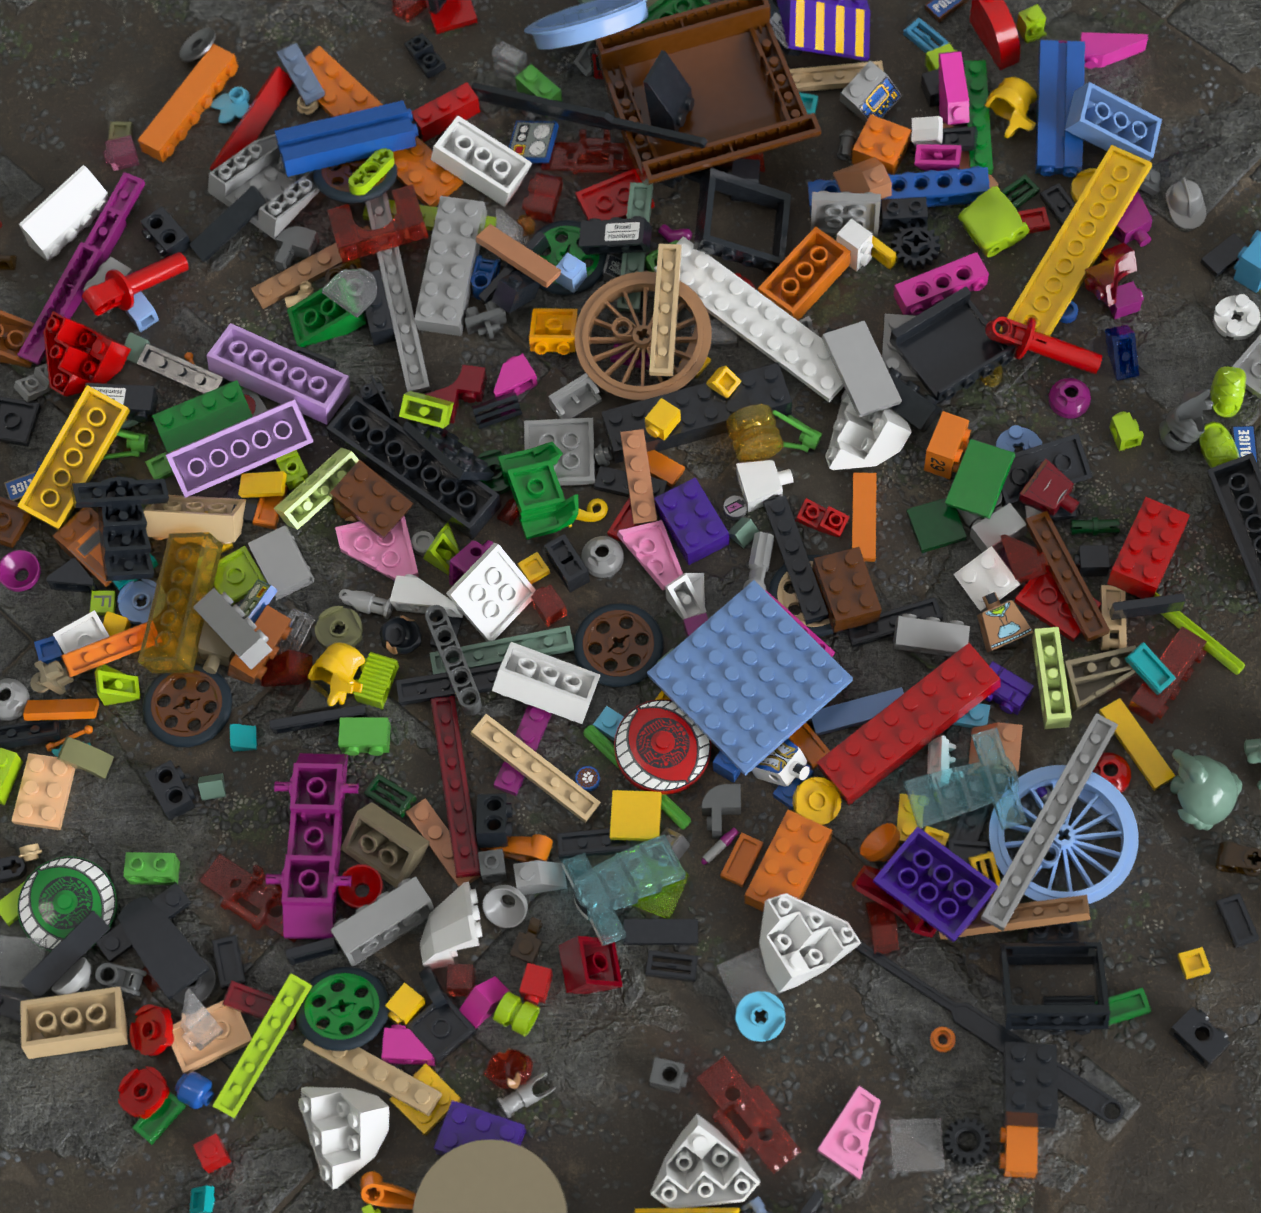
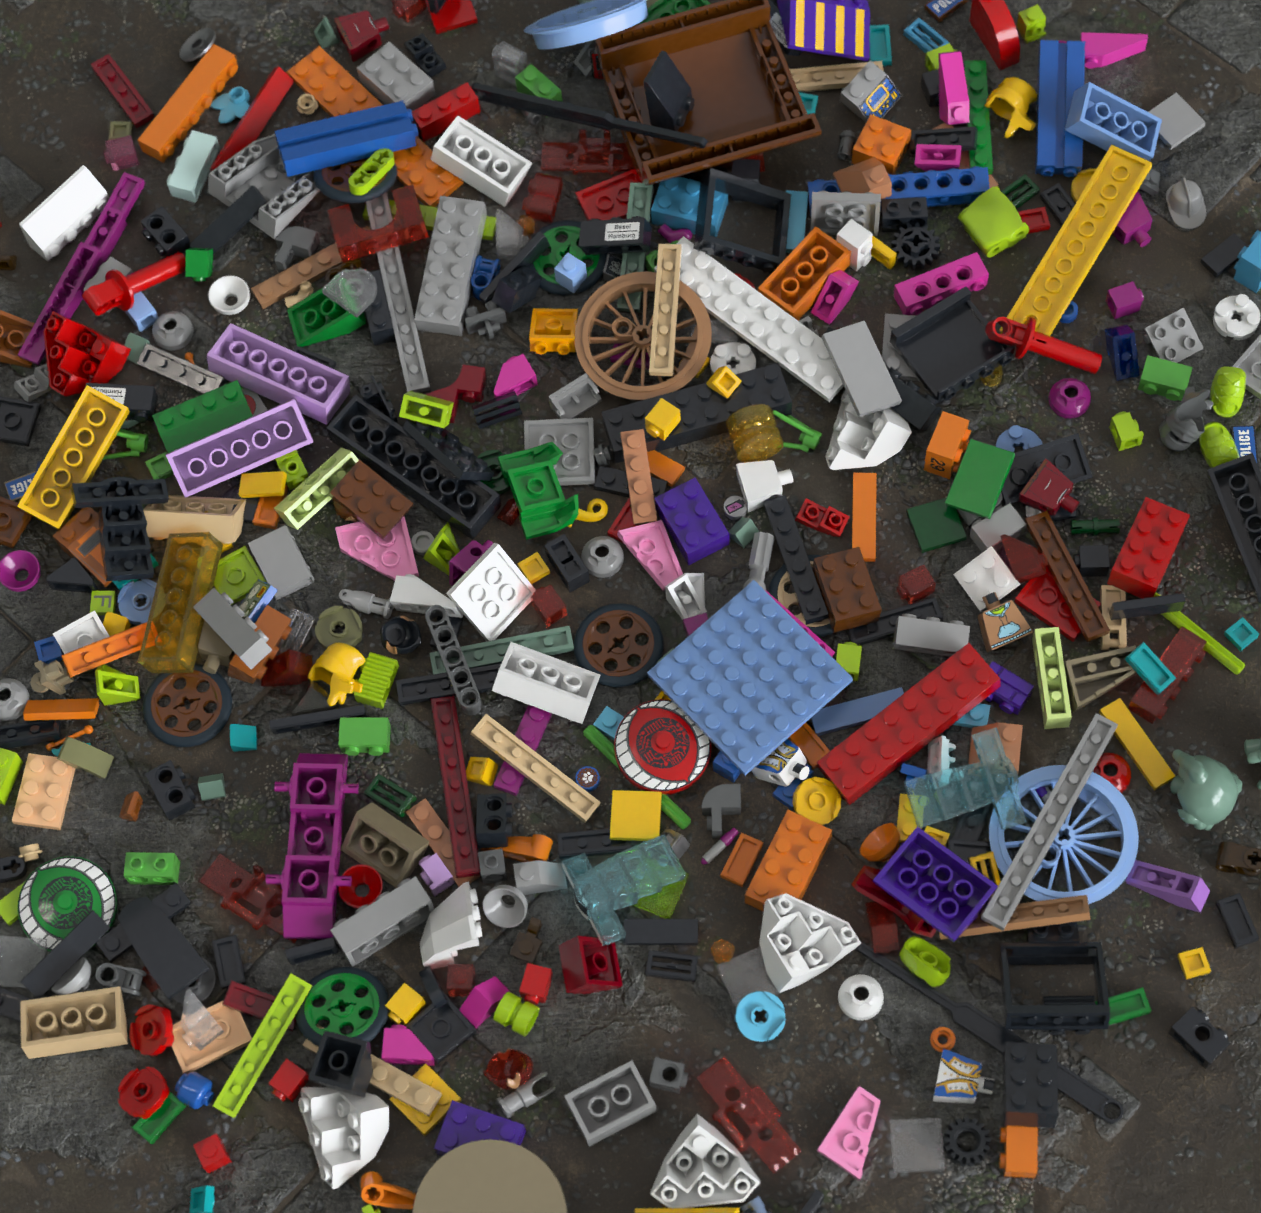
sand blue plate [277,43,325,105] -> none
nougat tile [476,224,561,288] -> none
tile [509,121,559,163] -> none
white piece [911,116,943,146] -> none
dark red arch [1084,243,1137,306] -> none
none -> dark red plate [90,54,155,128]
none -> dark orange slope [119,791,143,822]
none -> light grey piece [152,311,194,351]
none -> light aqua brick [167,130,221,203]
none -> green brick [186,247,213,281]
none -> white piece [208,276,250,315]
none -> red brick [268,1059,309,1103]
none -> black slope [308,1030,373,1097]
none -> sand green slope [314,17,339,48]
none -> dark red torso [334,10,390,62]
none -> light grey brick [357,42,436,112]
none -> lavender brick [418,853,455,897]
none -> yellow slope [466,757,498,786]
none -> light grey brick [564,1060,657,1147]
none -> dark azure brick [651,176,728,237]
none -> white plate [710,342,756,375]
none -> clear orange plate [711,940,735,963]
none -> medium azure tile [786,190,808,253]
none -> dark pink slope [811,270,859,324]
none -> lime brick [836,642,862,681]
none -> white piece [838,974,884,1021]
none -> teal tile [869,24,892,66]
none -> clear red brick [897,564,936,604]
none -> lime piece [899,936,951,987]
none -> blue tile [900,763,927,789]
none -> torso [933,1049,995,1104]
none -> medium lavender slope [1125,860,1210,913]
none -> bright green brick [1138,355,1193,401]
none -> light grey hinge [1143,307,1203,363]
none -> light grey tile [1149,92,1206,150]
none -> teal plate [1224,617,1259,652]

